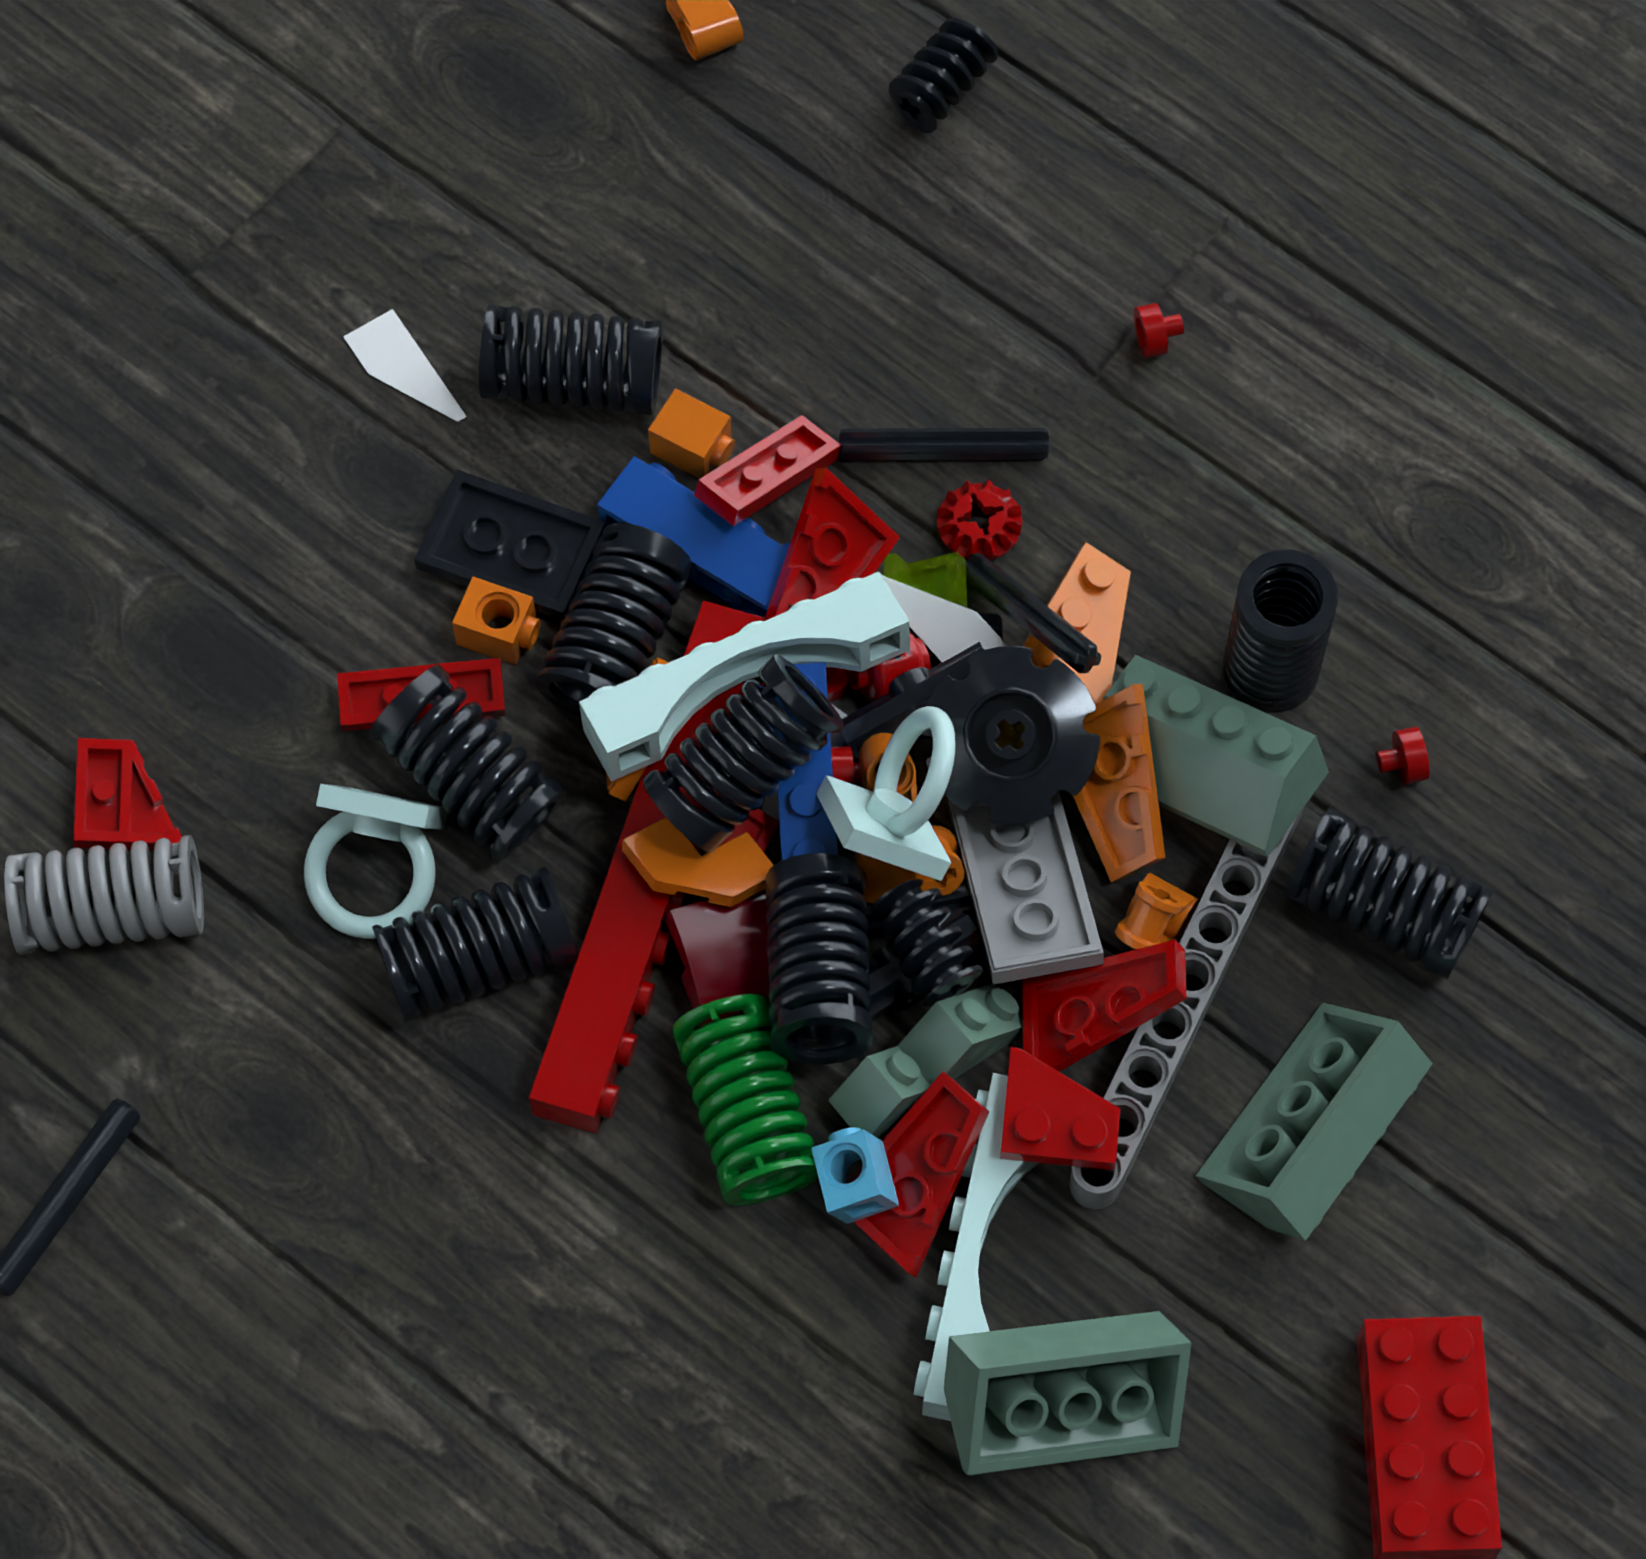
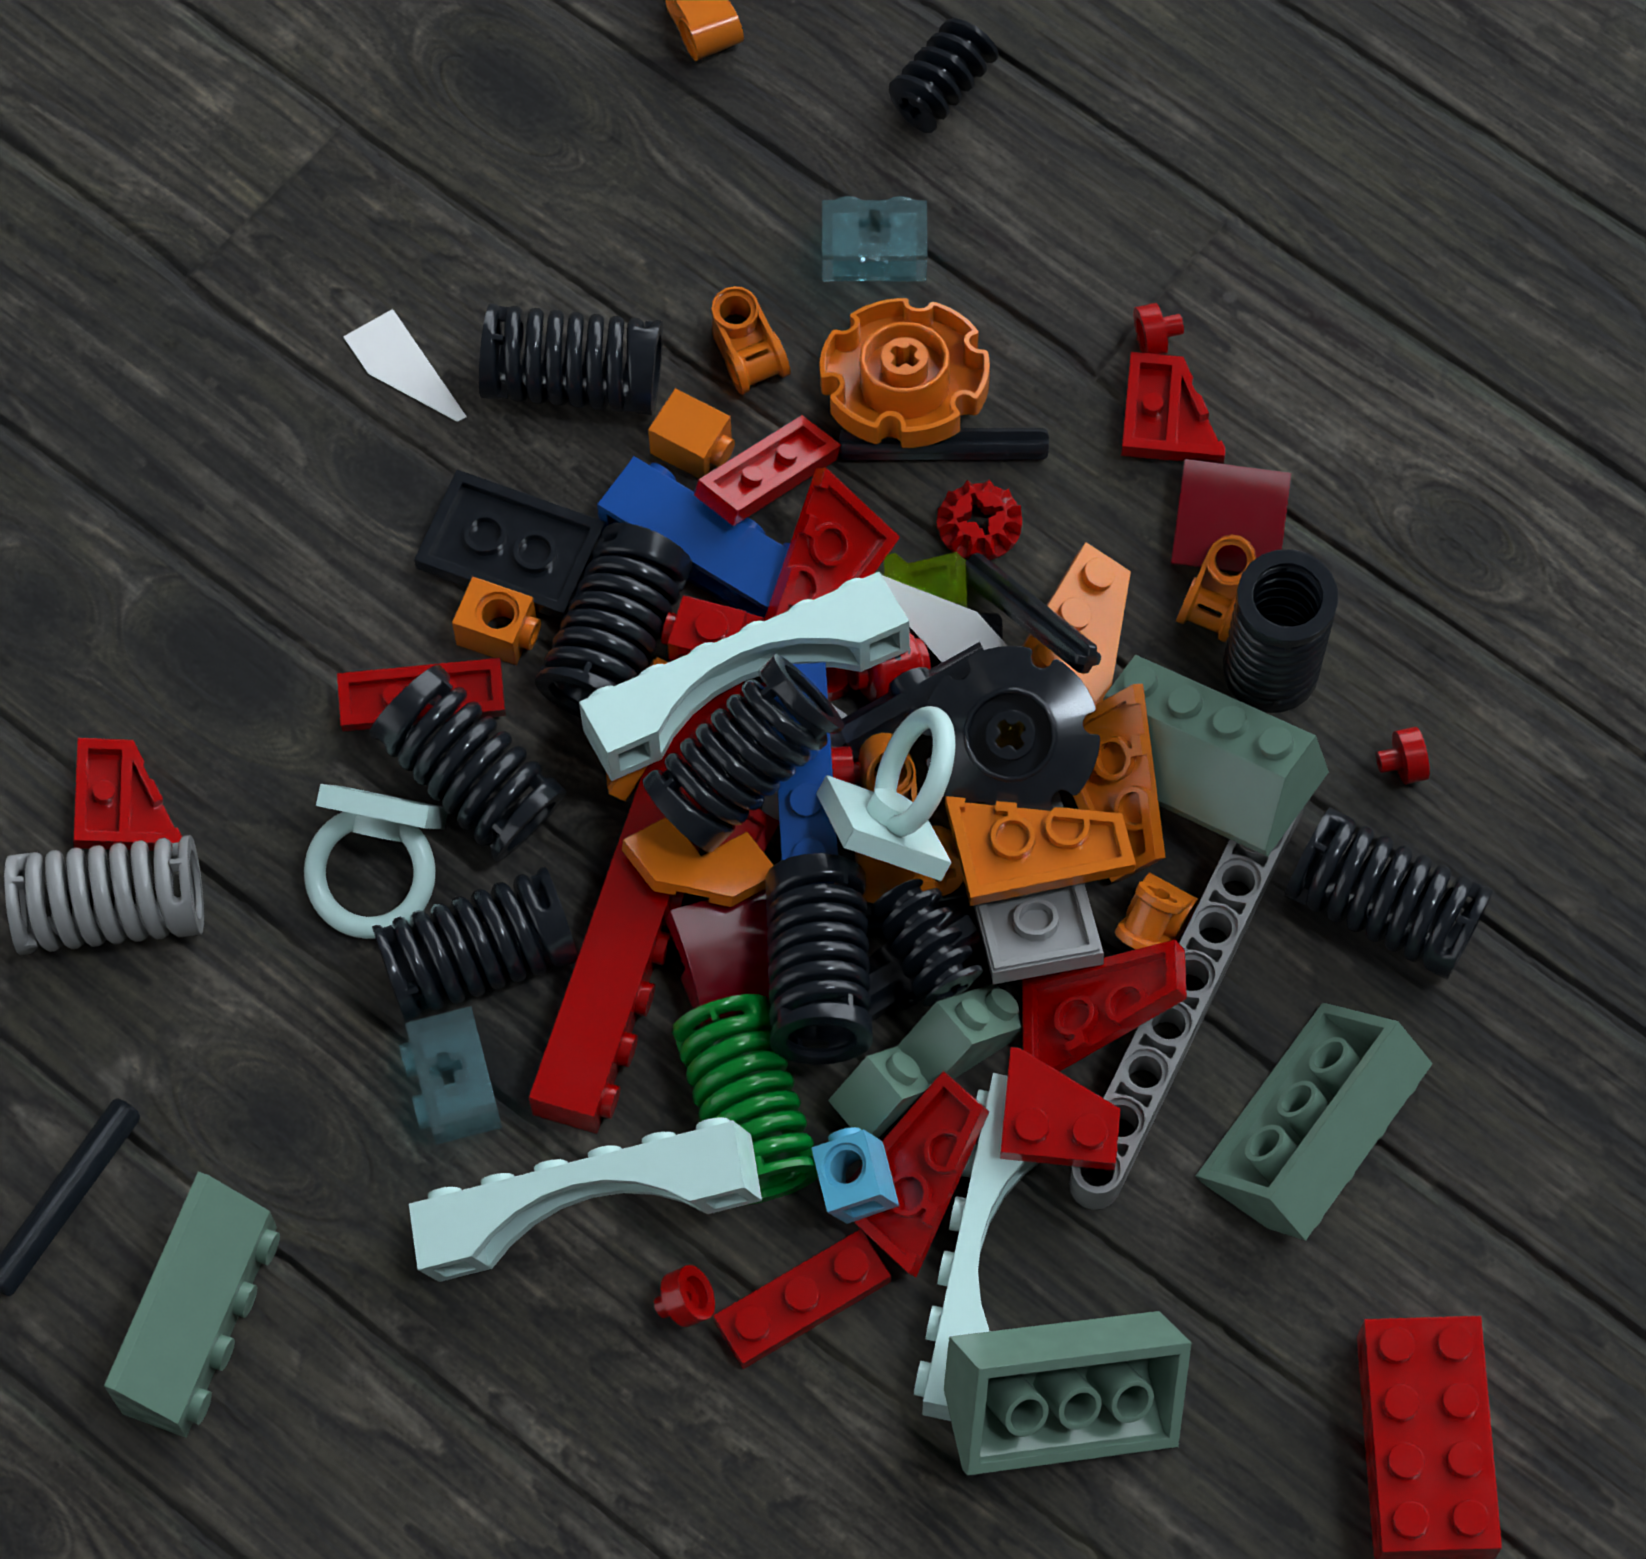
none -> sand green slope [104,1171,280,1438]
none -> clear light blue brick [399,1006,502,1145]
none -> light aqua arch [409,1118,762,1282]
none -> red tile [654,1265,715,1327]
none -> red bracket [661,595,747,662]
none -> orange piece [711,286,791,395]
none -> red plate [713,1229,891,1369]
none -> orange piece [820,298,990,448]
none -> clear light blue brick [822,196,927,281]
none -> orange wing [945,796,1136,906]
none -> red wing [1121,352,1226,464]
none -> dark red slope [1171,459,1291,573]
none -> orange piece [1175,534,1256,643]

